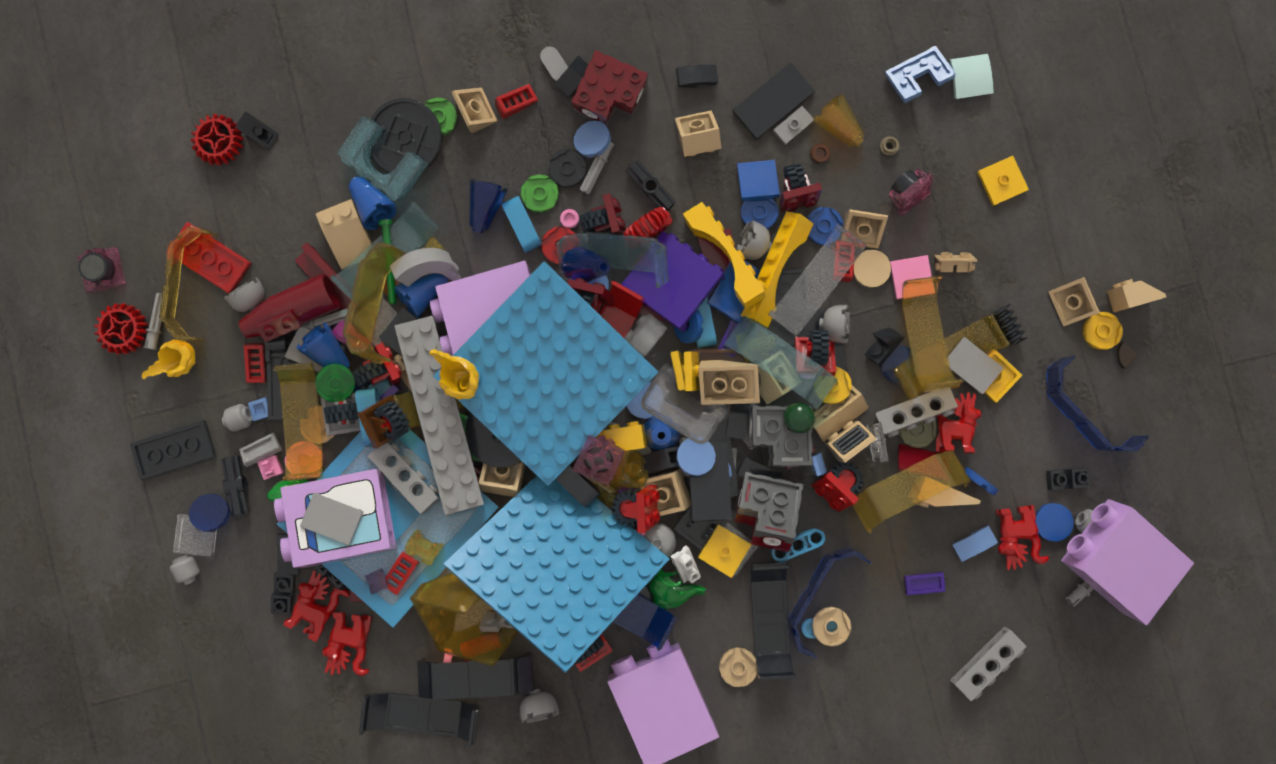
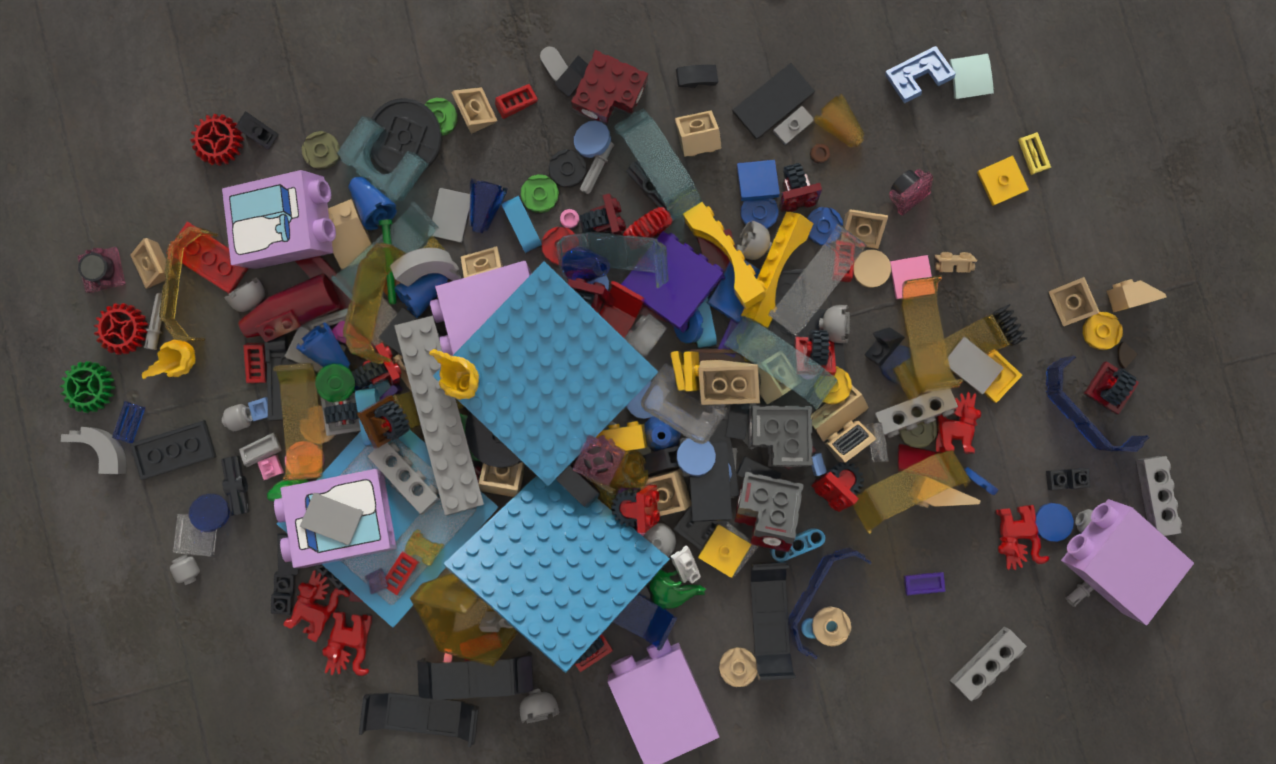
dark green hair [783,403,816,433] -> none
dark tan plate [880,136,899,156] -> none
medium blue slope [953,525,998,562] -> none
none -> green gear [60,361,115,413]
none -> light grey arch [61,427,126,474]
none -> clear blue tile [112,401,145,444]
none -> tan slope [131,238,174,289]
none -> brick [222,170,336,269]
none -> olive tile [302,131,341,170]
none -> light grey piece [429,188,473,243]
none -> tan slope [461,246,503,278]
none -> clear light blue windscreen [614,108,702,221]
none -> light yellow tile [1018,132,1051,175]
none -> plate [1084,361,1139,415]
none -> light grey brick [1136,456,1182,536]

